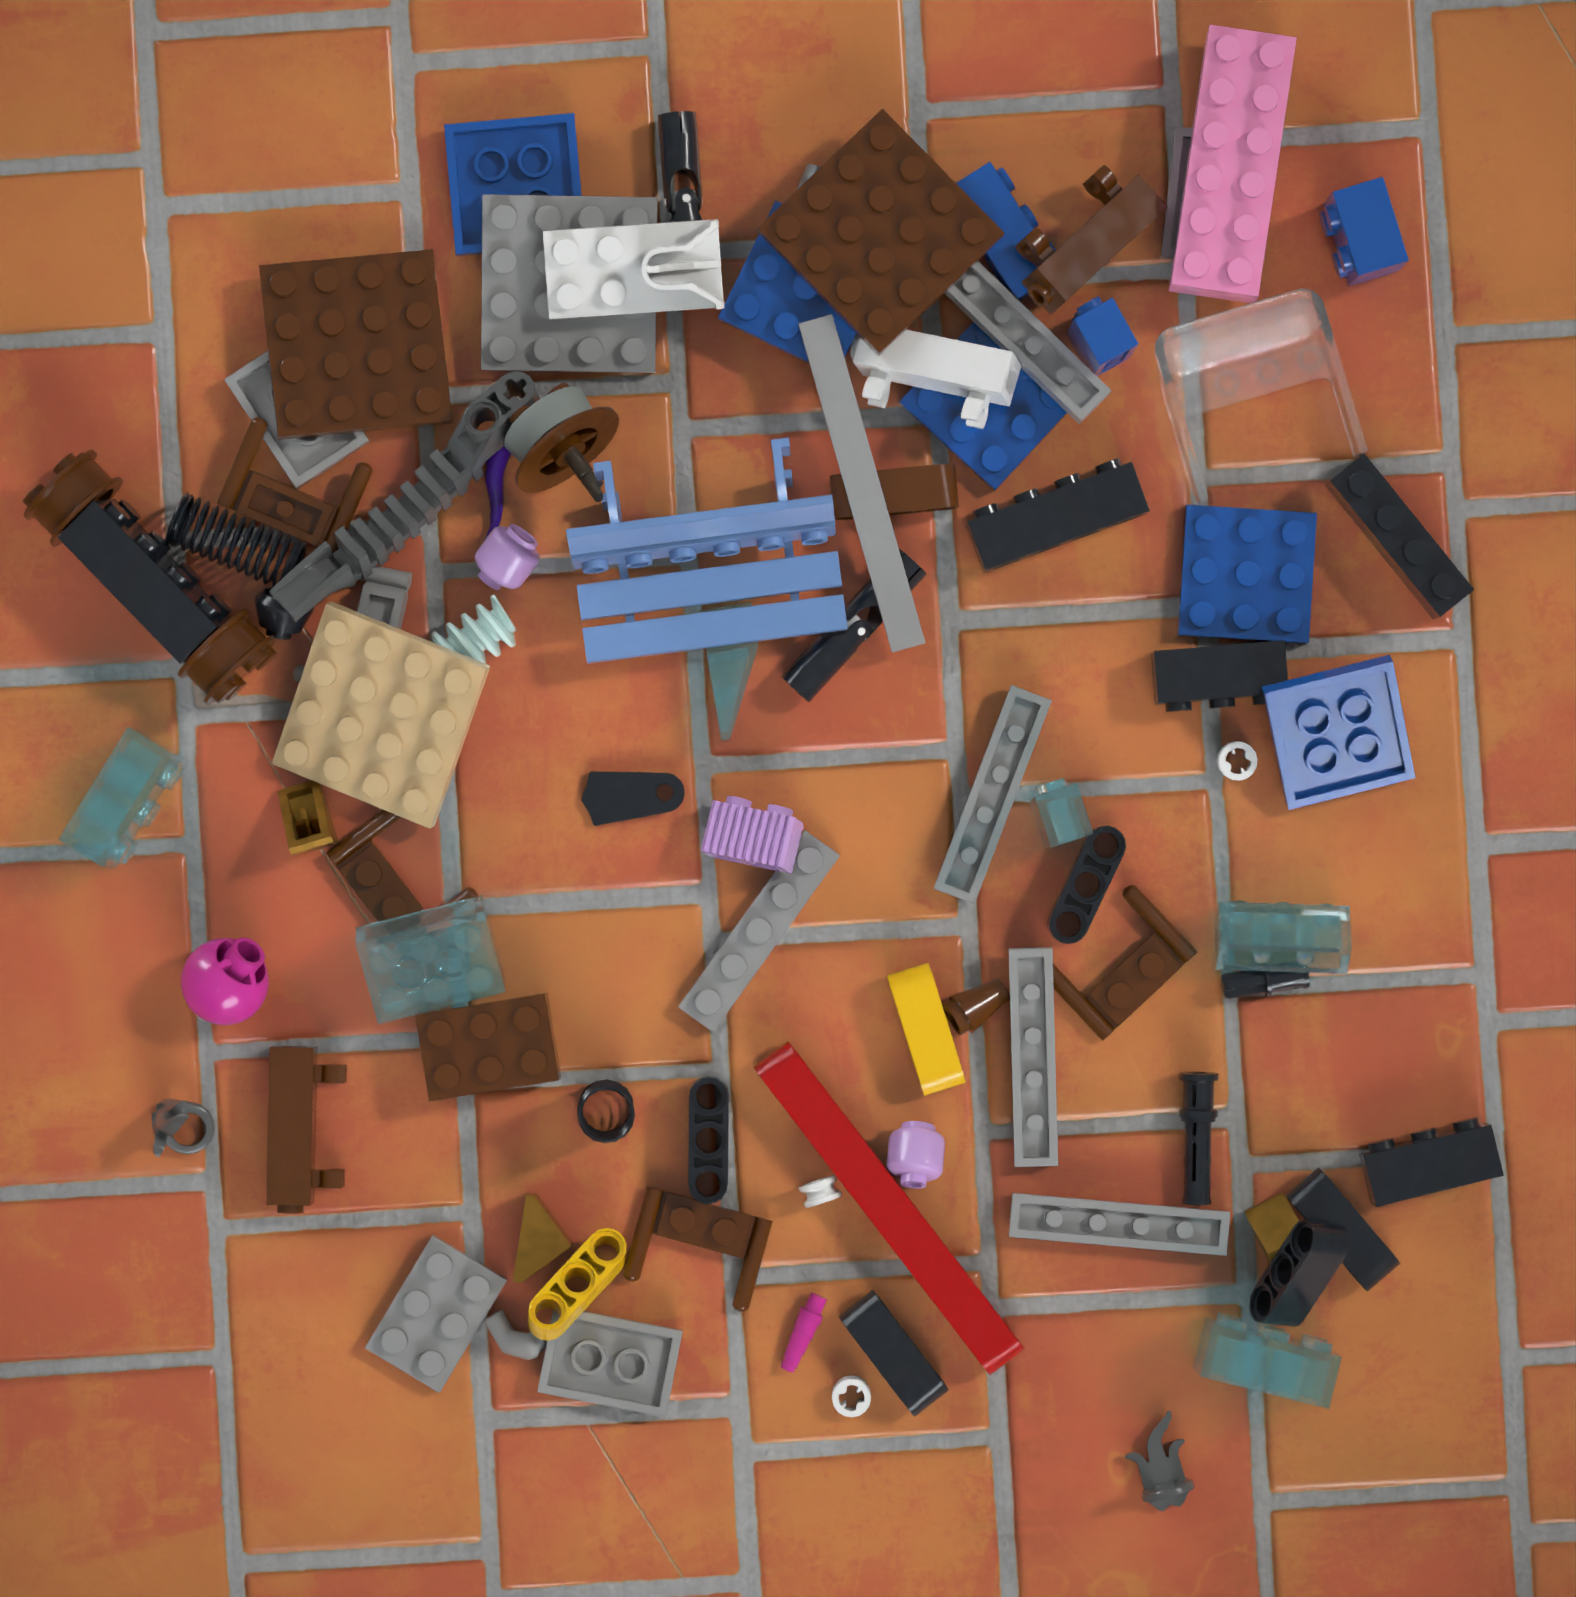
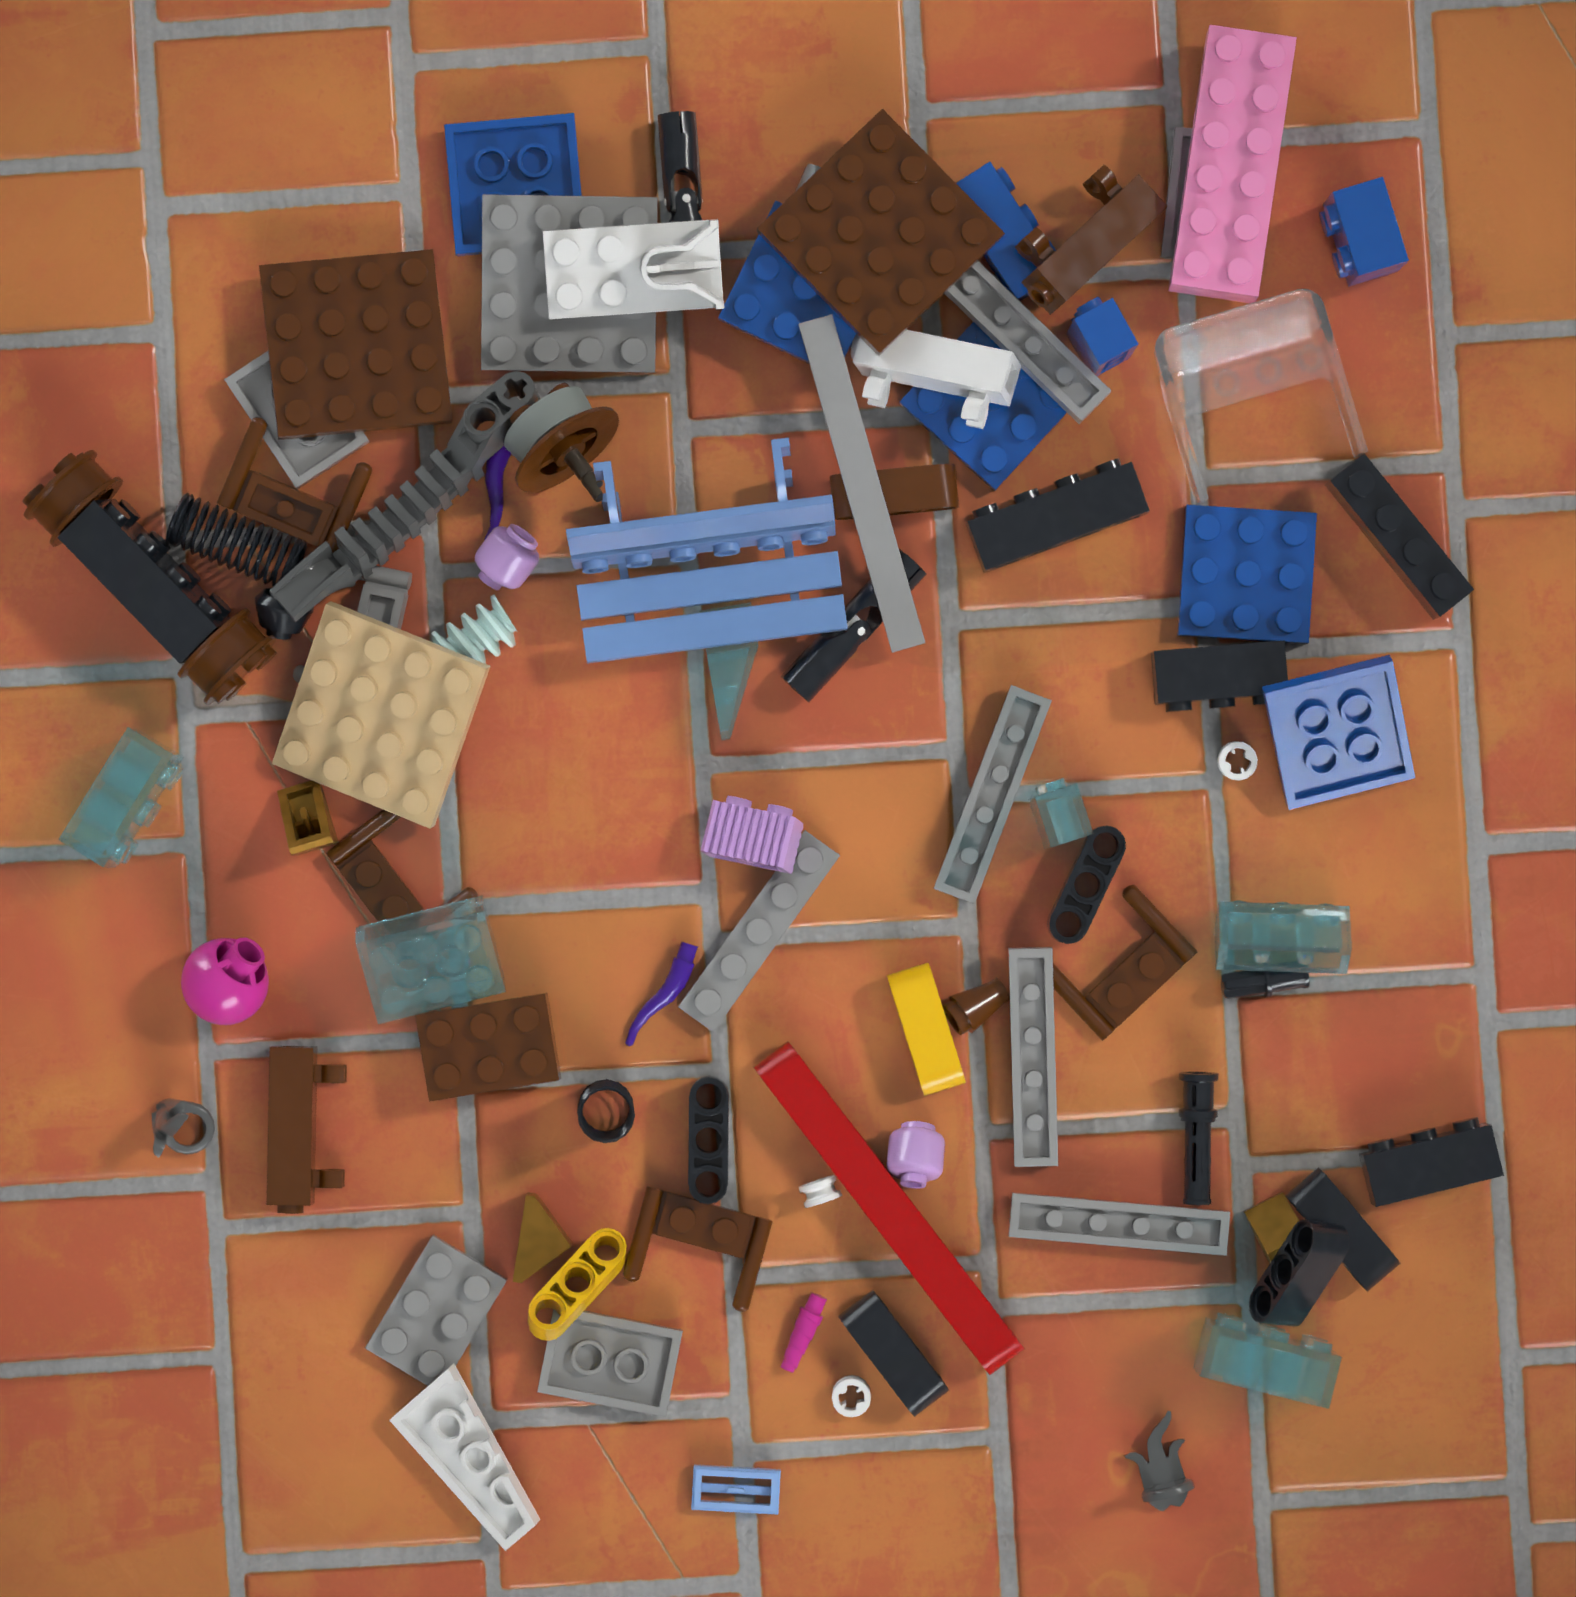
light grey arm [484,1309,547,1360] -> none
black piece [581,771,685,826] -> none
none -> white wing [389,1363,541,1551]
none -> dark purple animal [626,941,698,1047]
none -> light blue tile [691,1464,781,1515]

